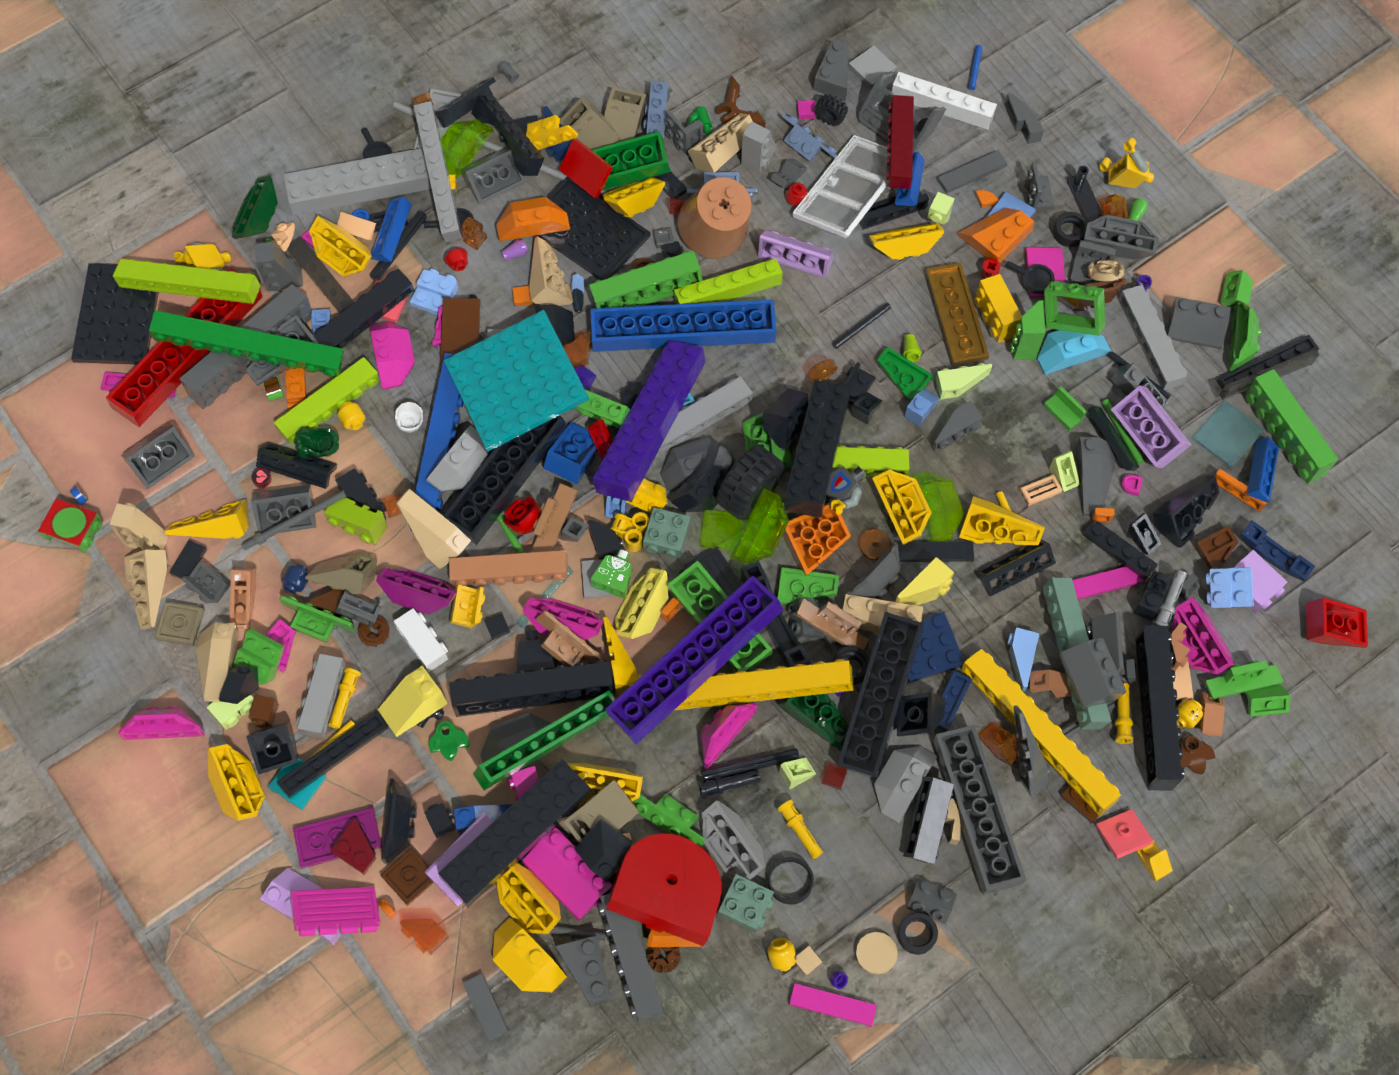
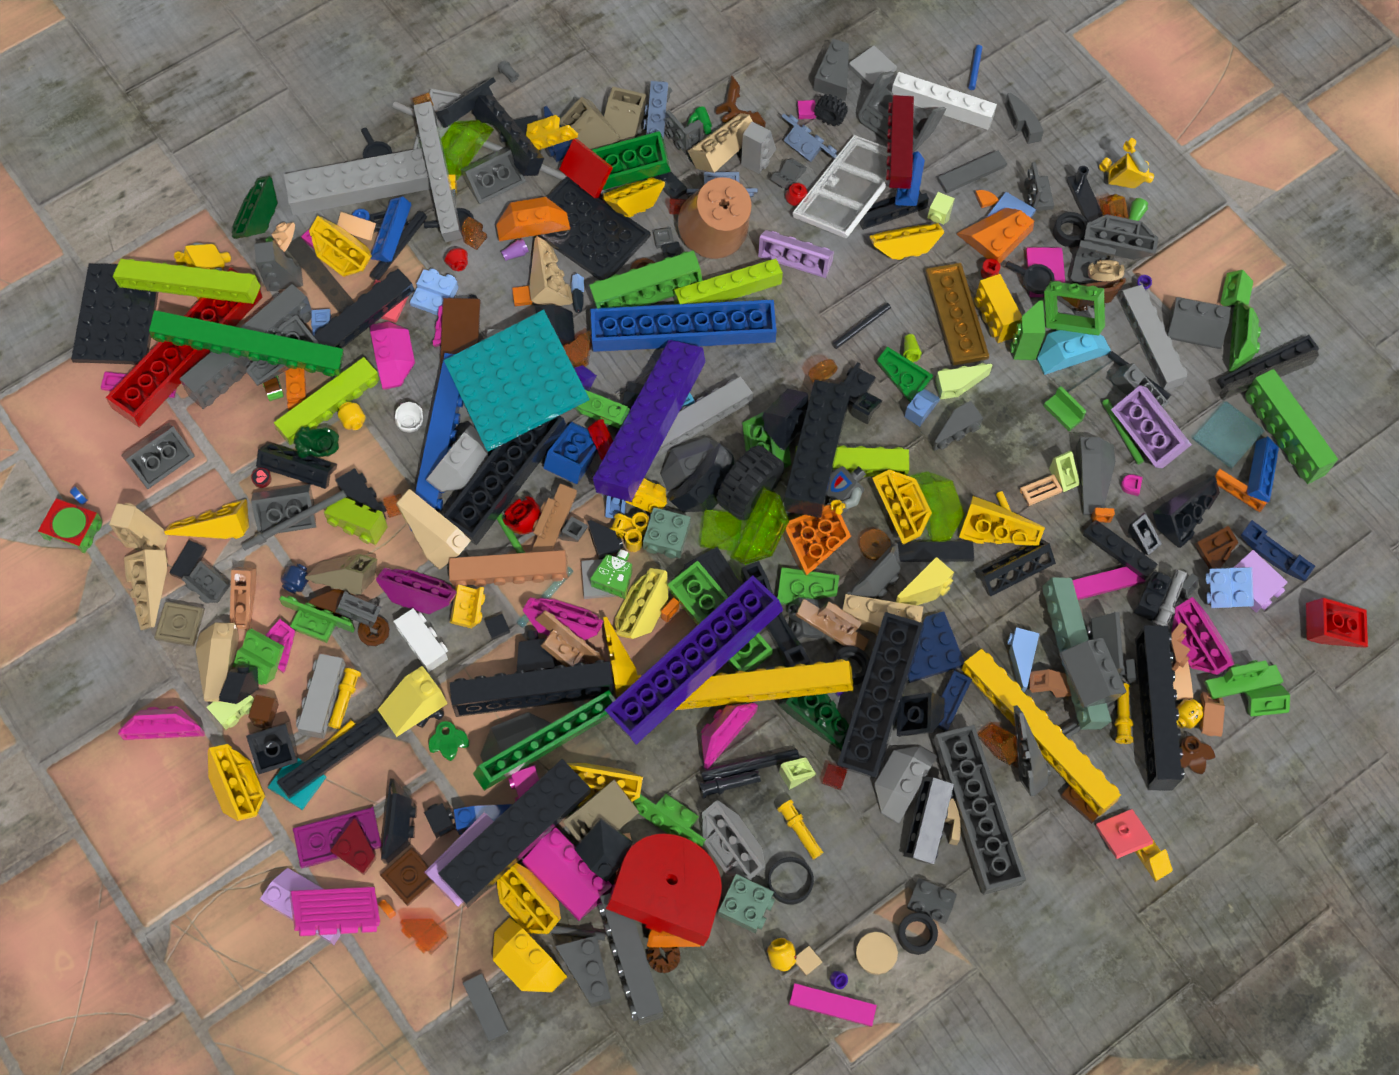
black tile [1088,406,1139,471] -> none

